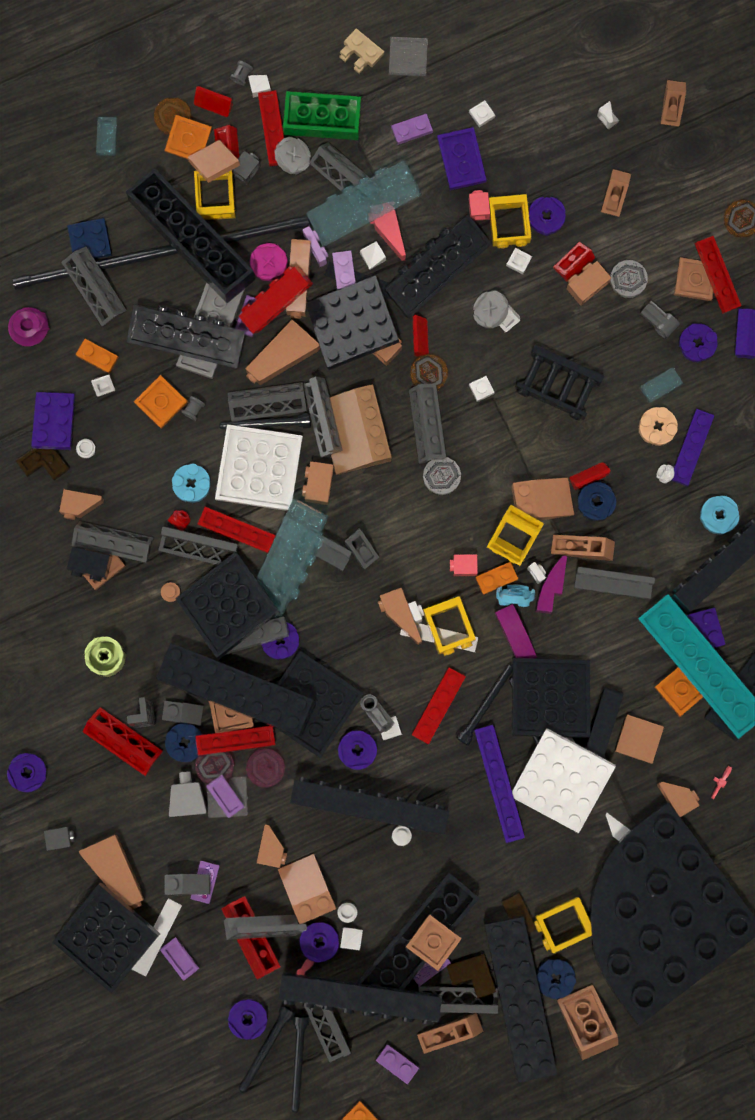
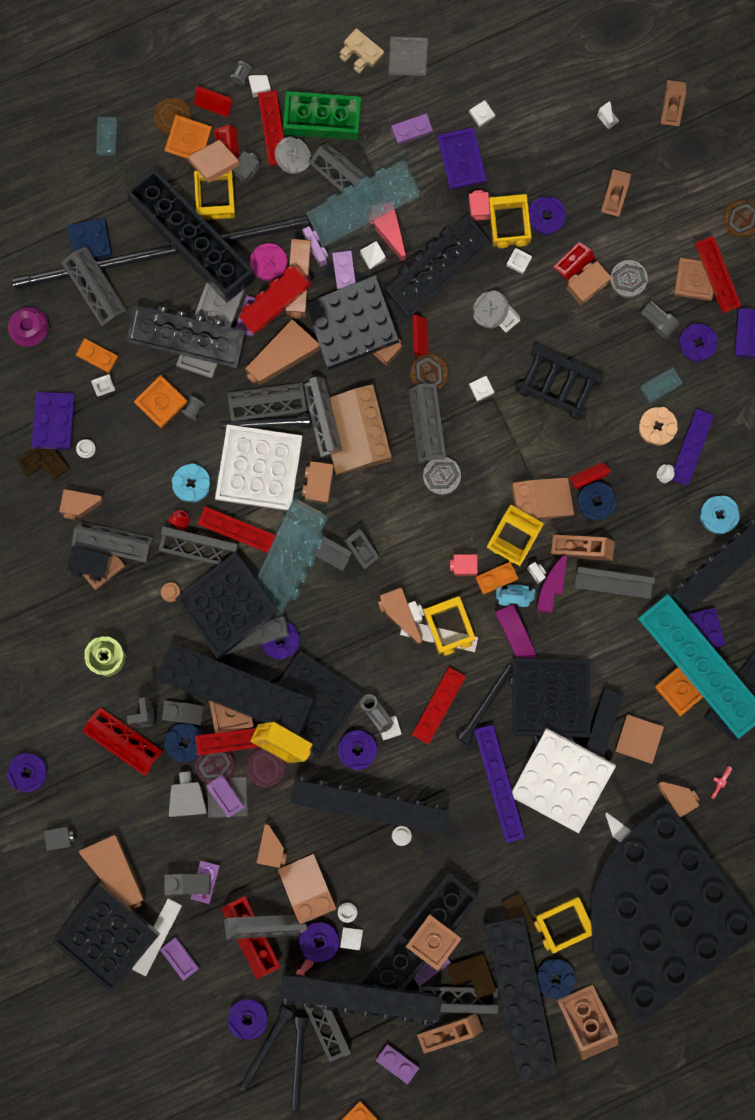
none -> yellow window [250,722,312,763]

